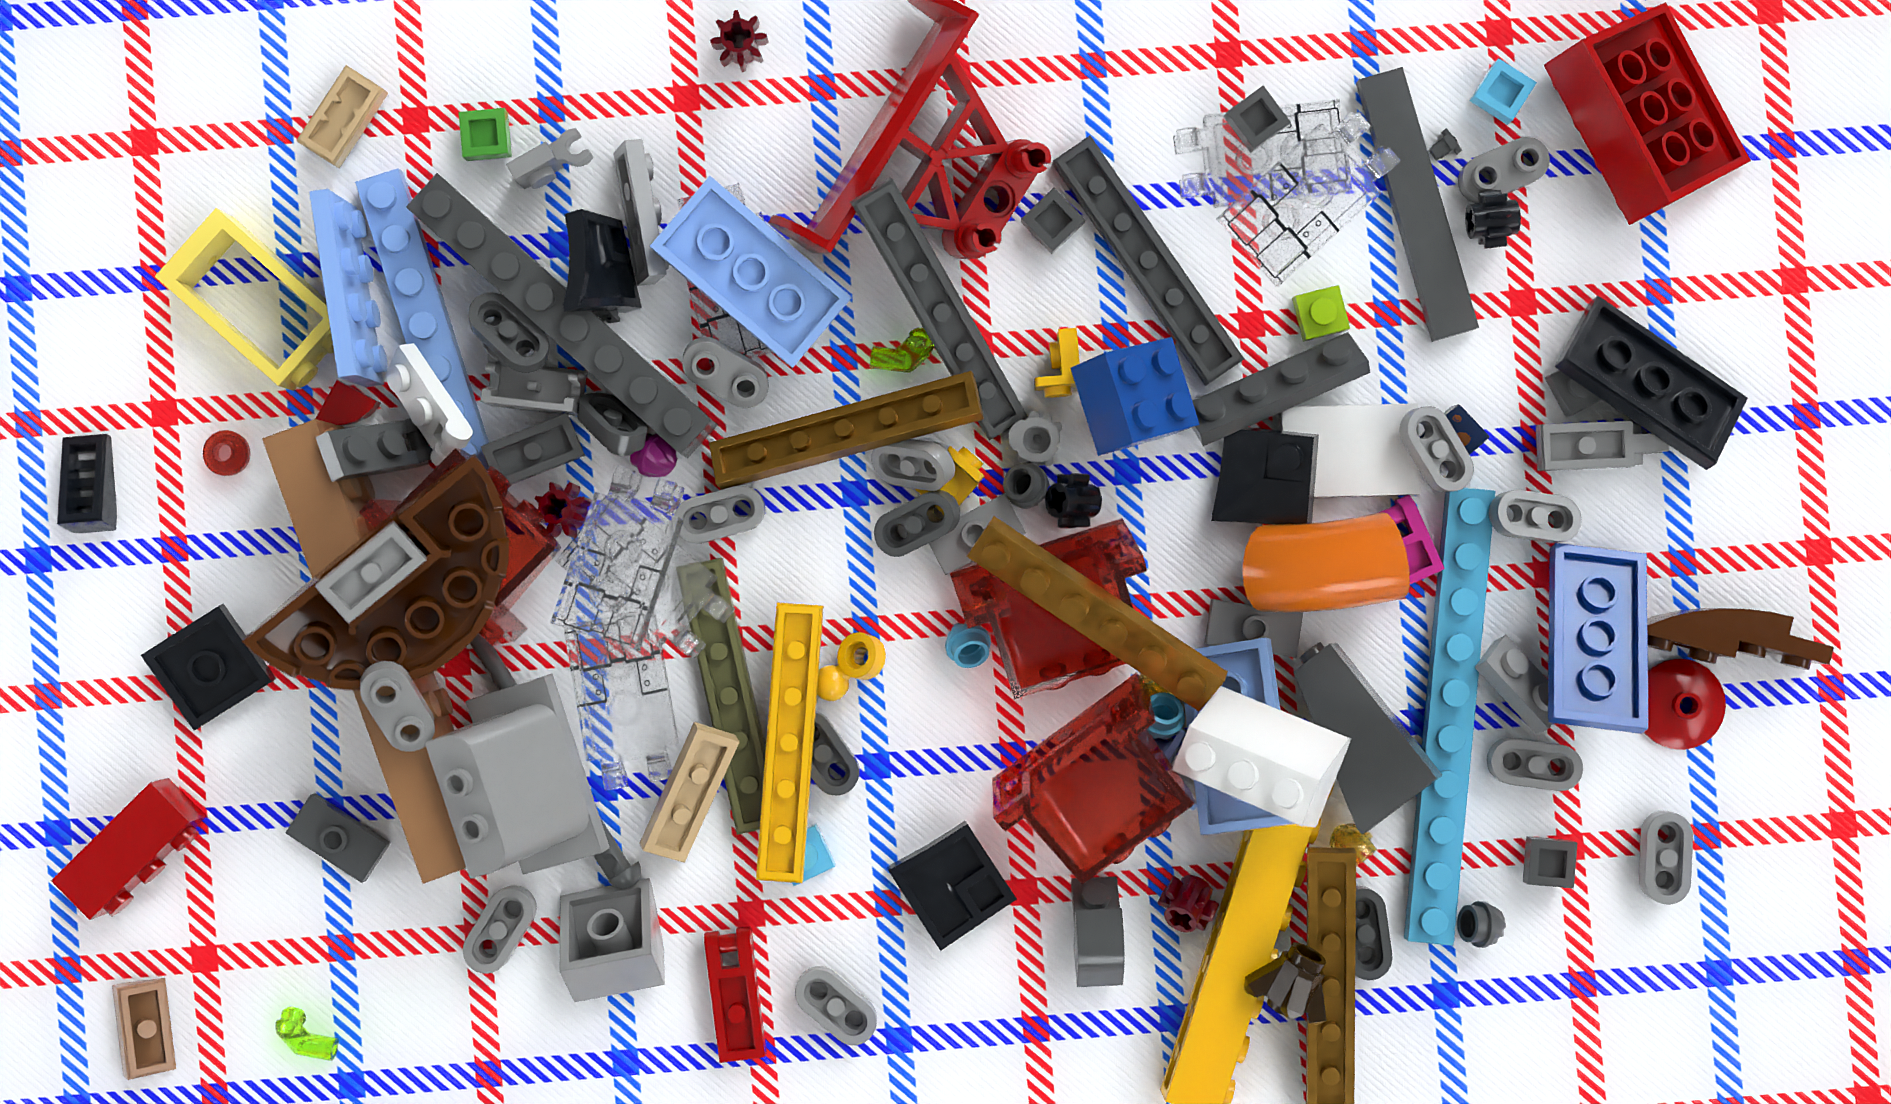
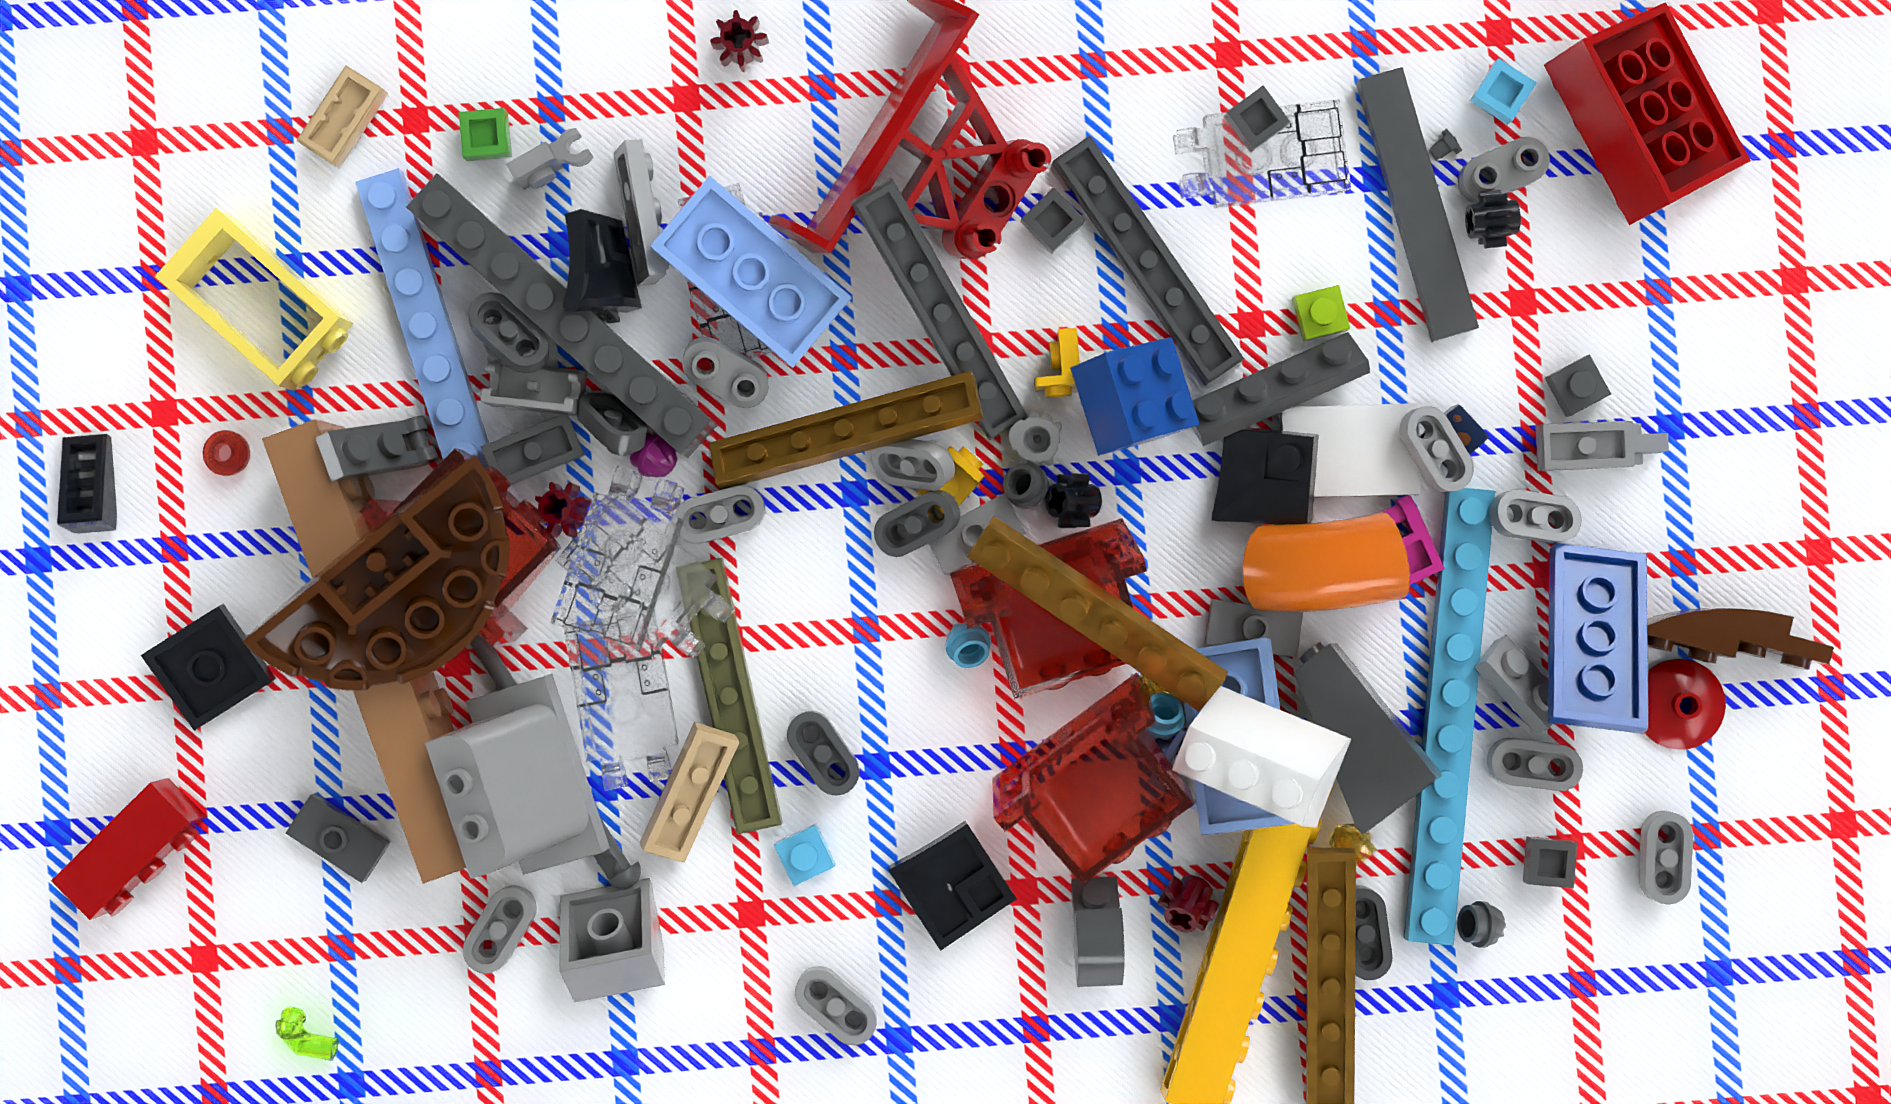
medium nougat slope [112,978,176,1080] -> none
light blue plate [309,189,388,387] -> none
red tile [315,380,381,426] -> none
light grey plate [315,521,426,623] -> none
light grey plate [360,661,435,752] -> none
white plate [384,343,473,470] -> none
red plate [704,926,767,1063] -> none
yellow tile [756,602,824,883] -> none
yellow plate [817,632,886,701] -> none
clear neon green arm [870,327,934,373] -> none
clear tile [1216,112,1400,287] -> none
dark brown rock [1244,943,1327,1025] -> none
black tile [1554,296,1748,470] -> none

